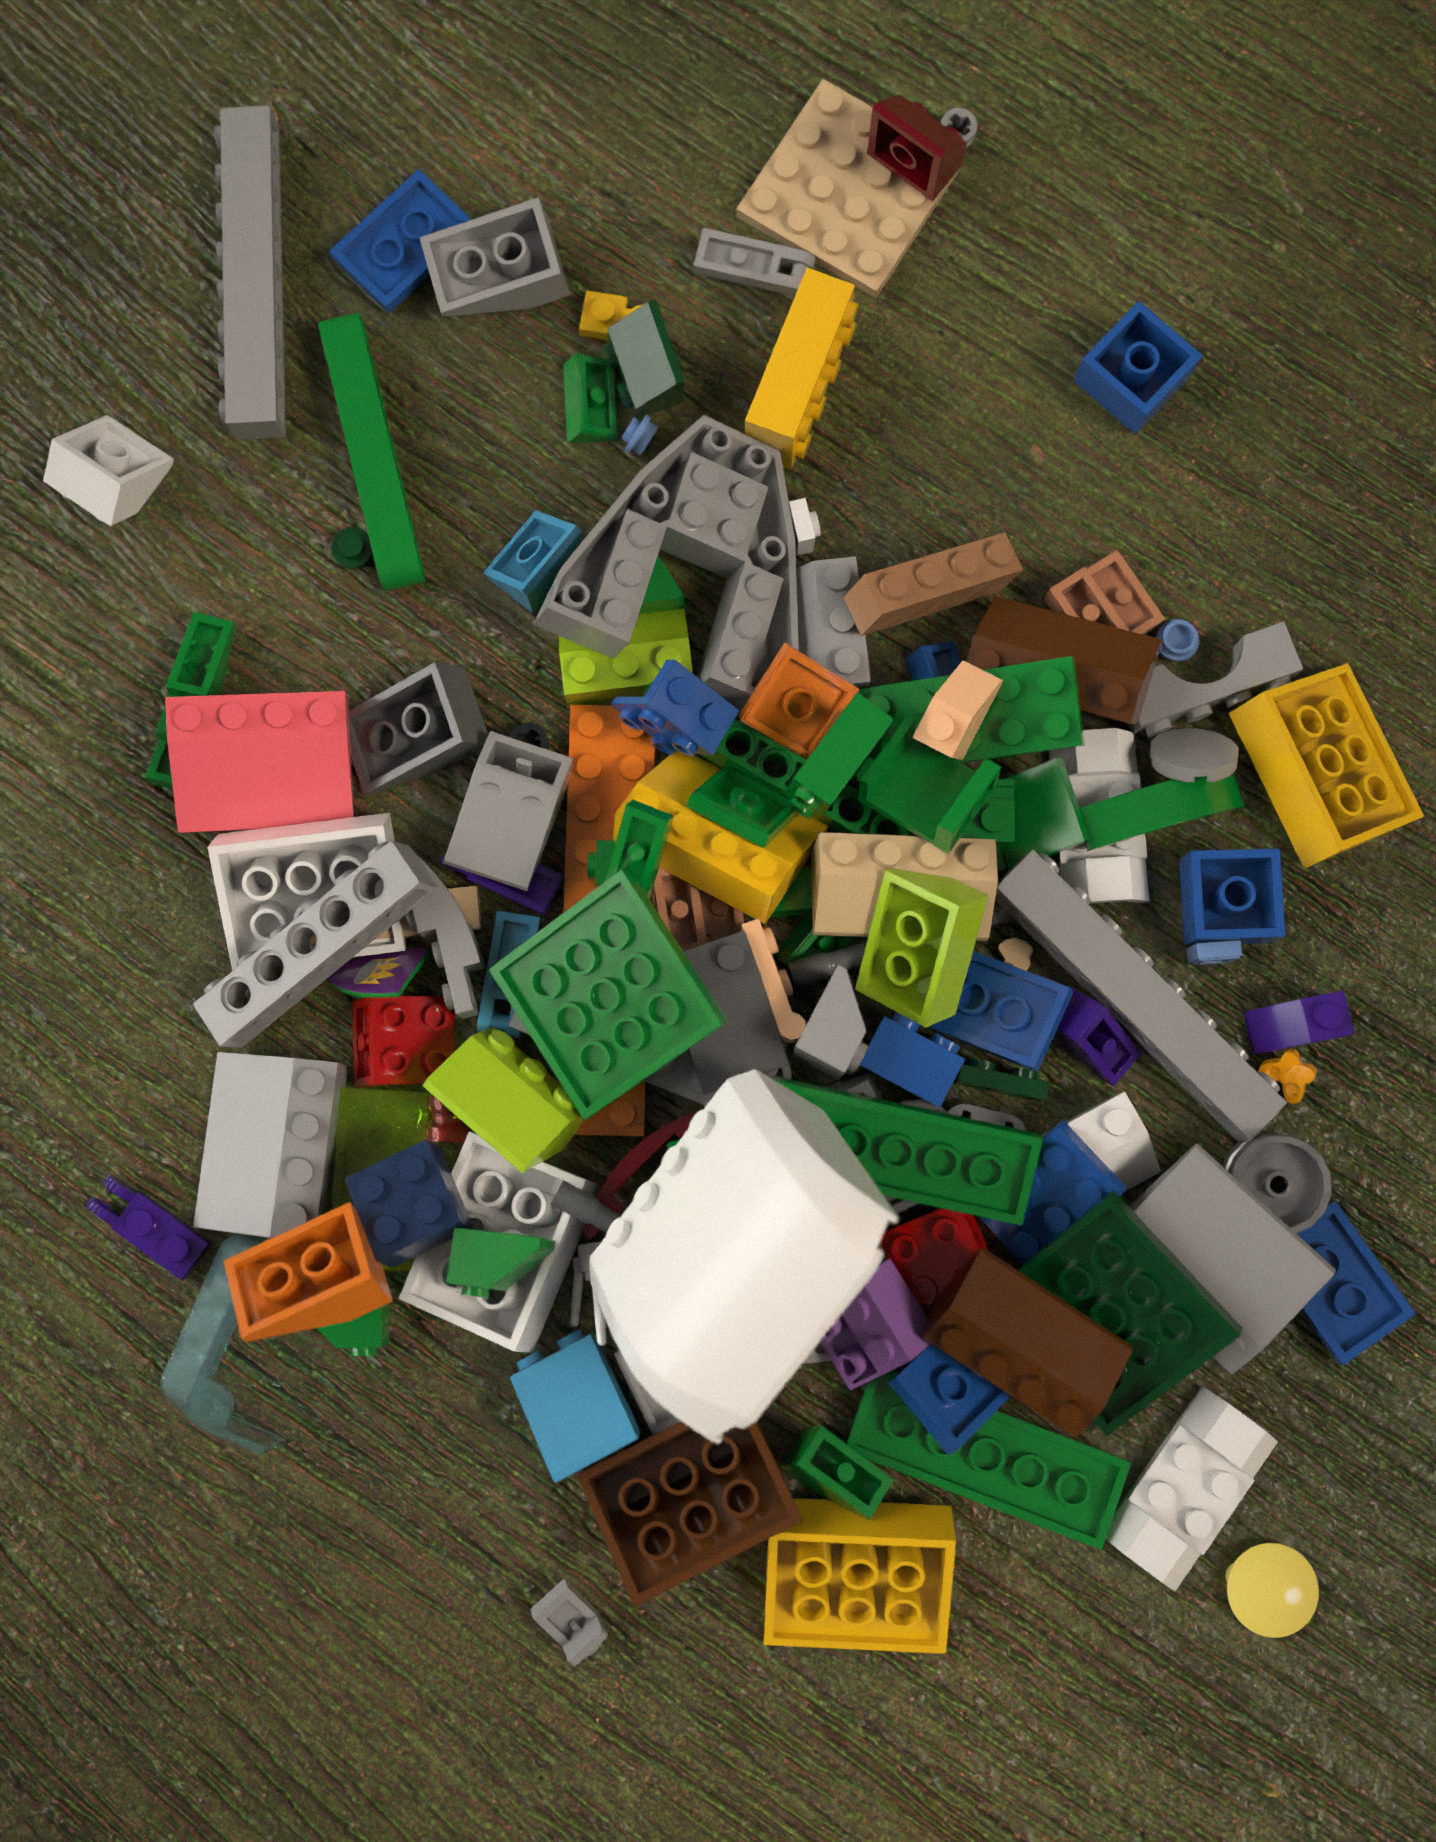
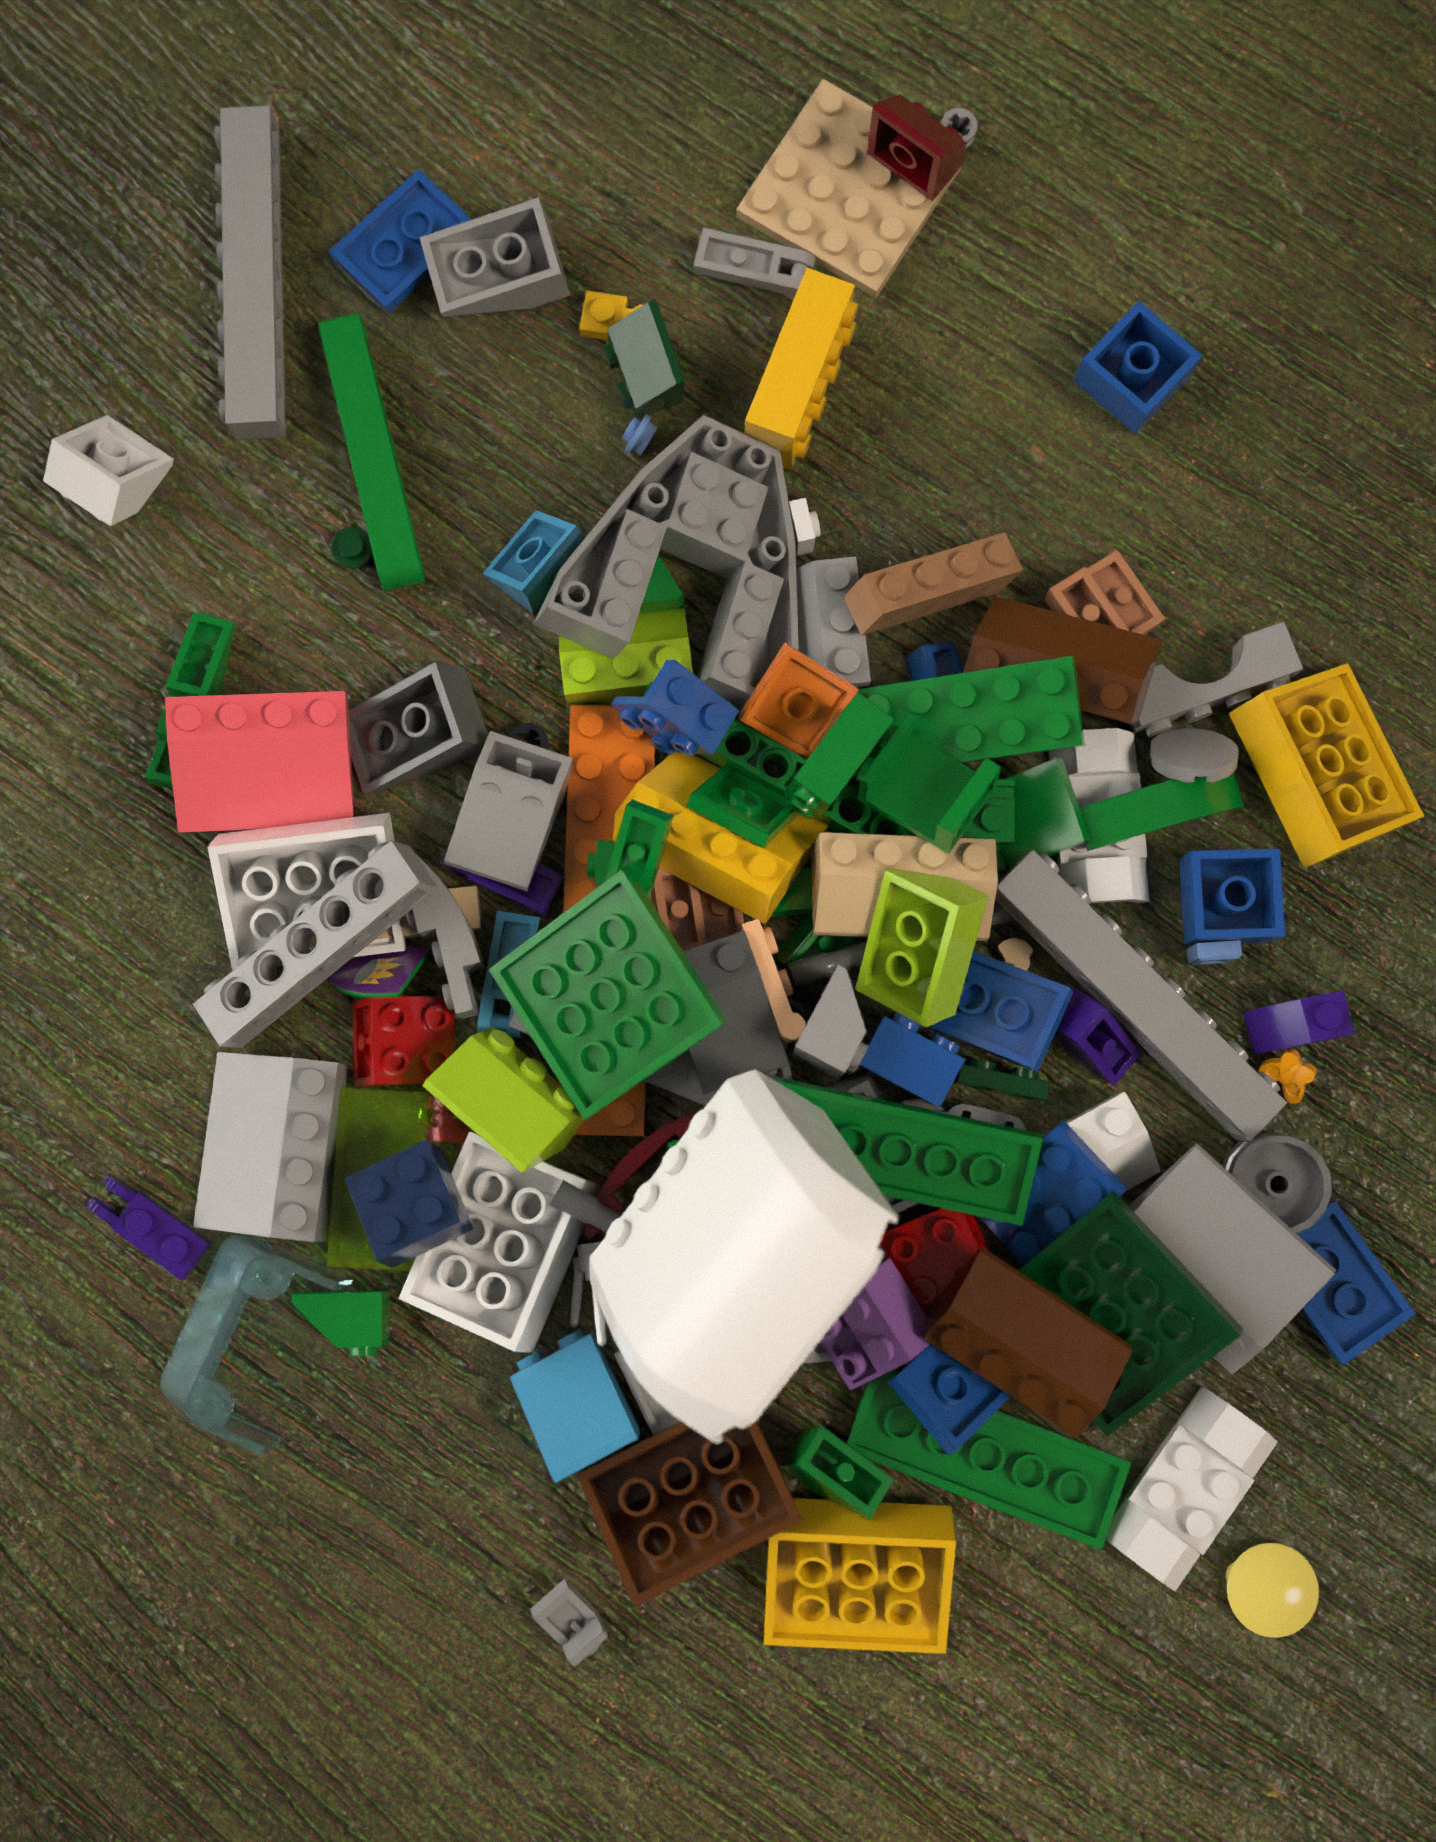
orange slope [224,1202,393,1342] -> none
green slope [446,1228,556,1298] -> none
green slope [563,353,618,443] -> none
light nougat slope [912,661,1003,760] -> none
medium blue plate [1155,619,1199,662] -> none

